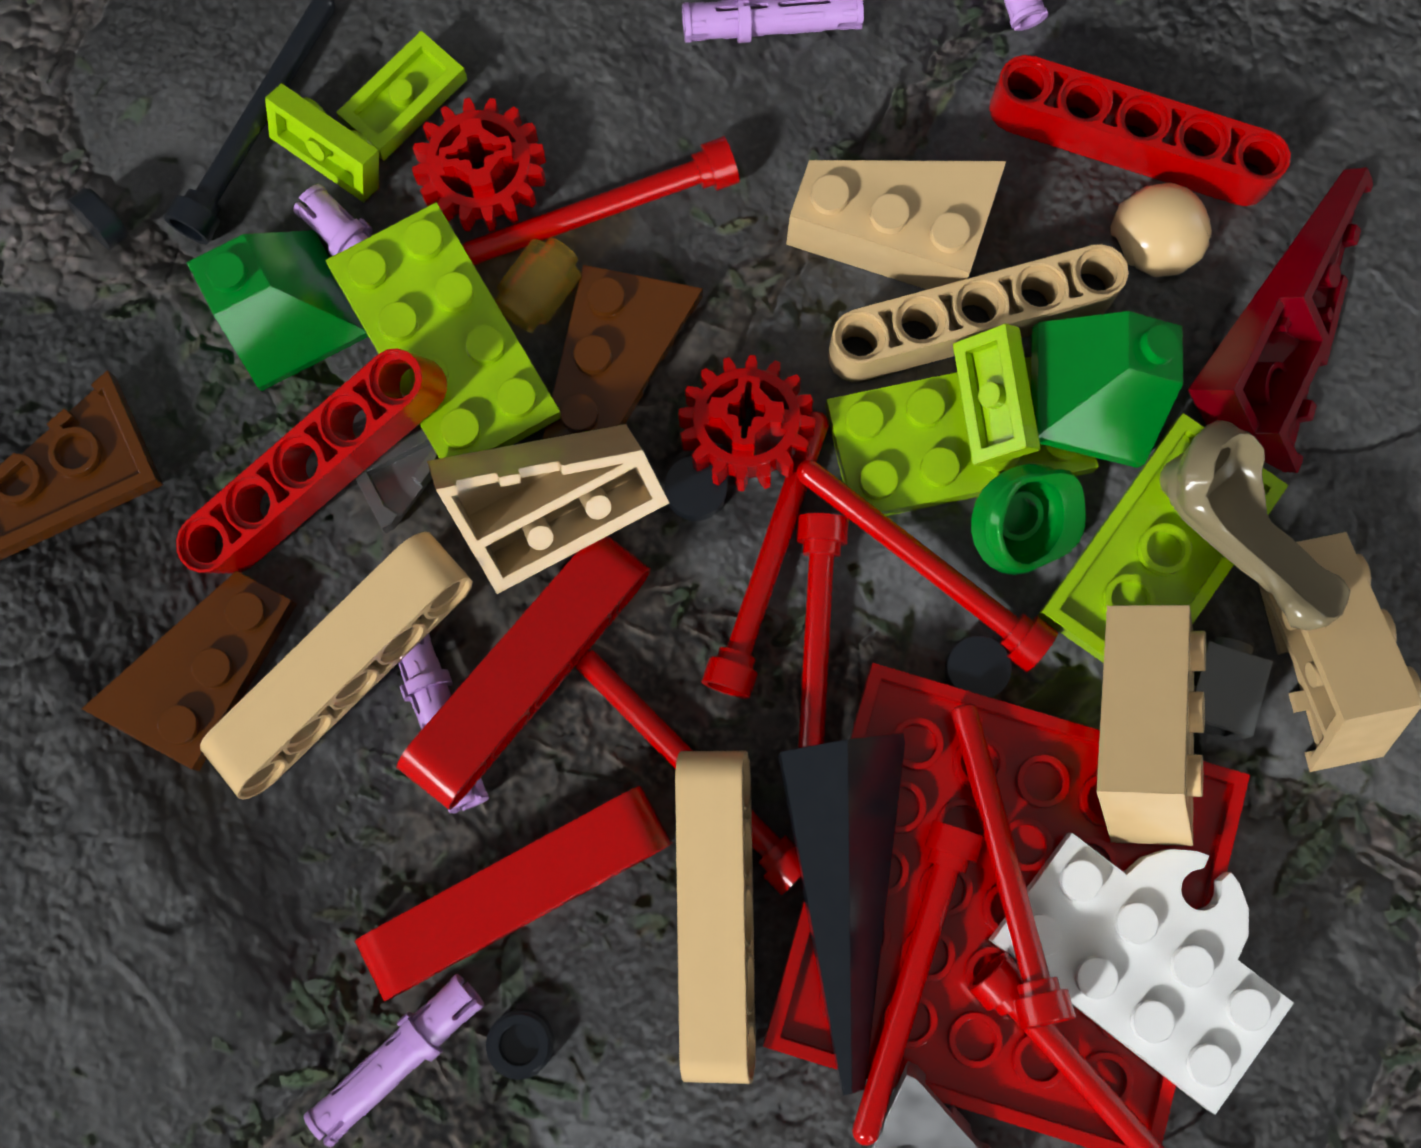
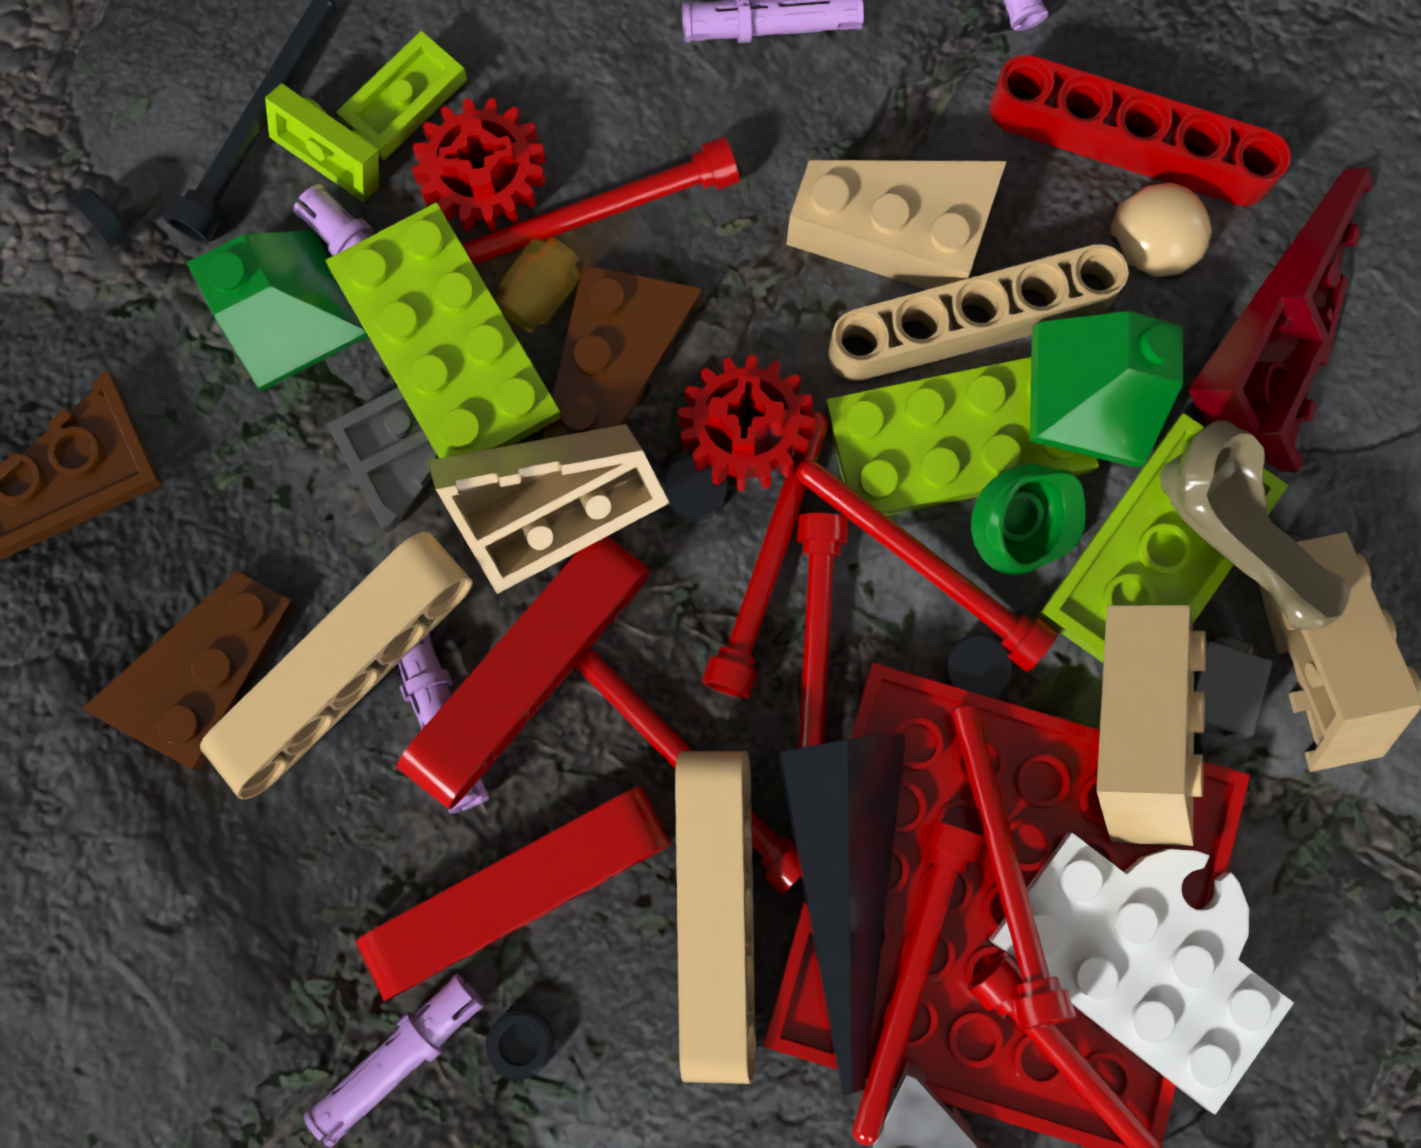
red beam [176,348,447,574] -> none
lime plate [953,323,1041,467] -> none

